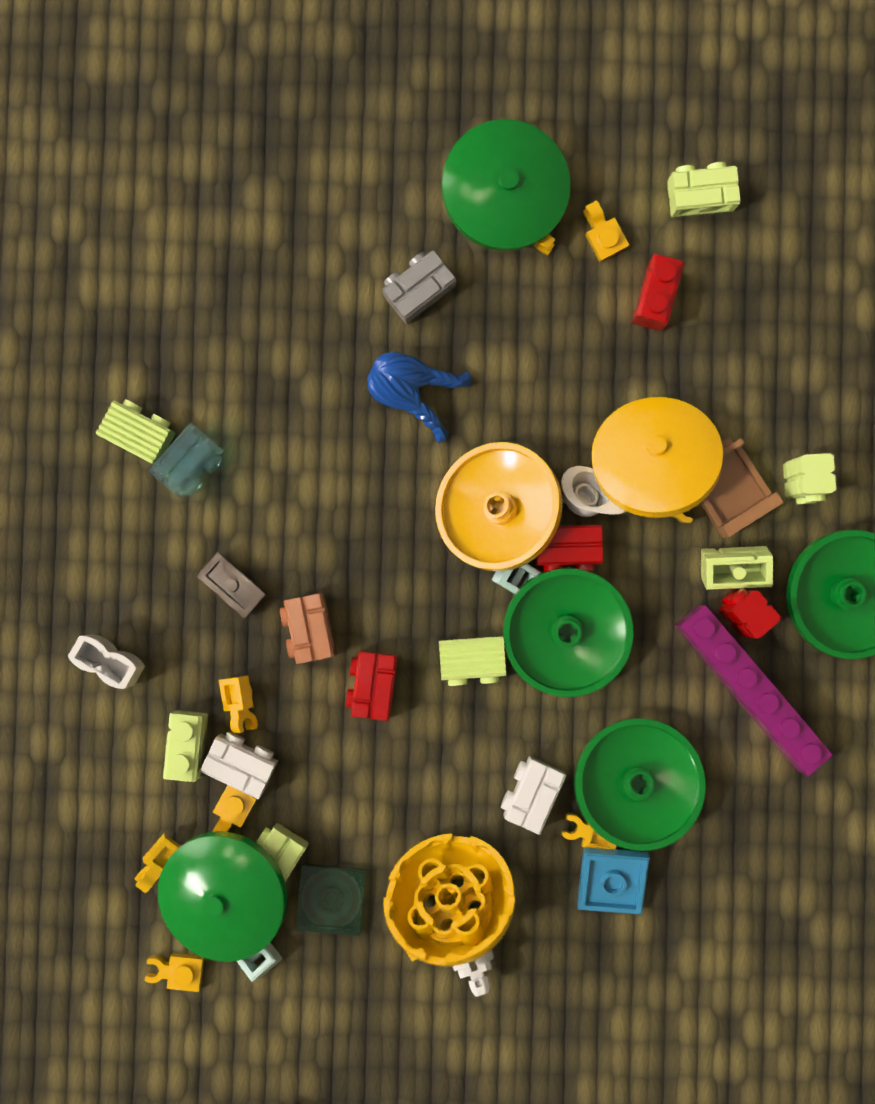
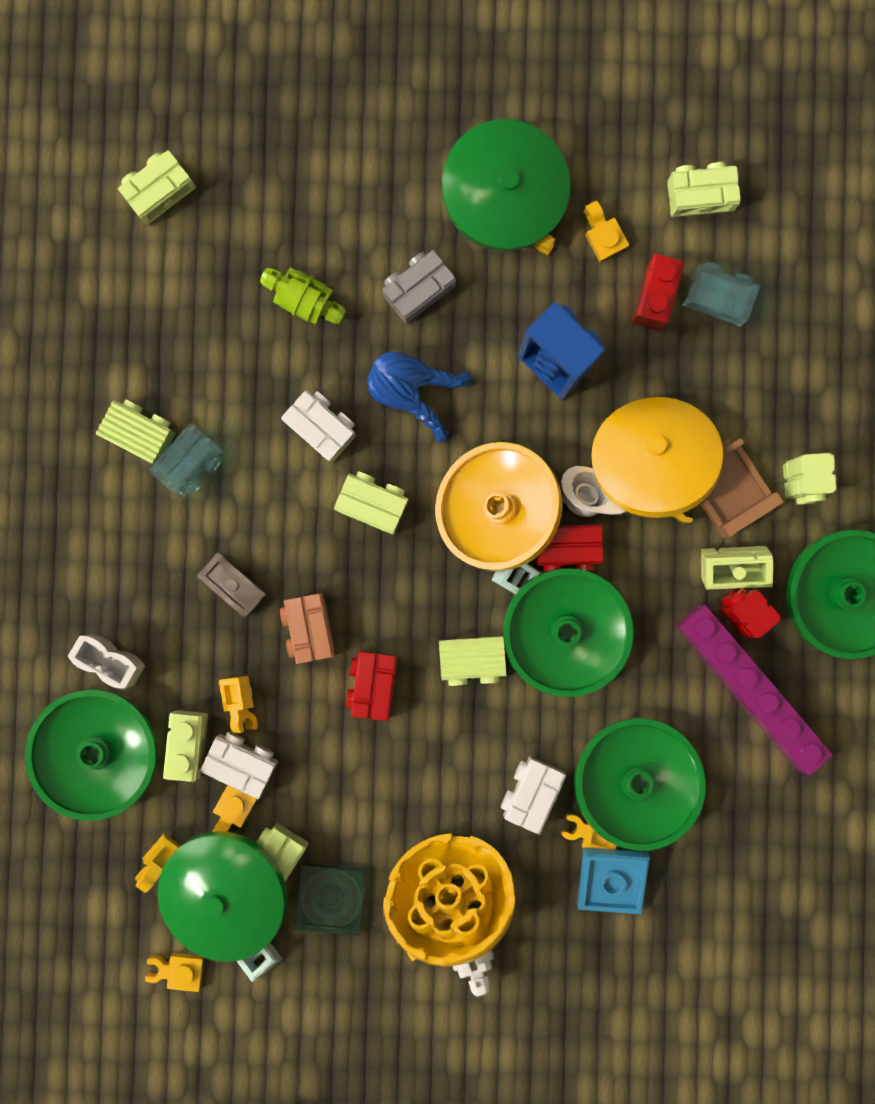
none -> green dish [25,689,158,821]
none -> yellowish green brick [117,150,196,226]
none -> lime piece [260,267,346,325]
none -> white brick [281,390,356,463]
none -> yellowish green brick [334,471,409,535]
none -> blue brick [517,302,605,400]
none -> clear light blue brick [682,262,760,327]

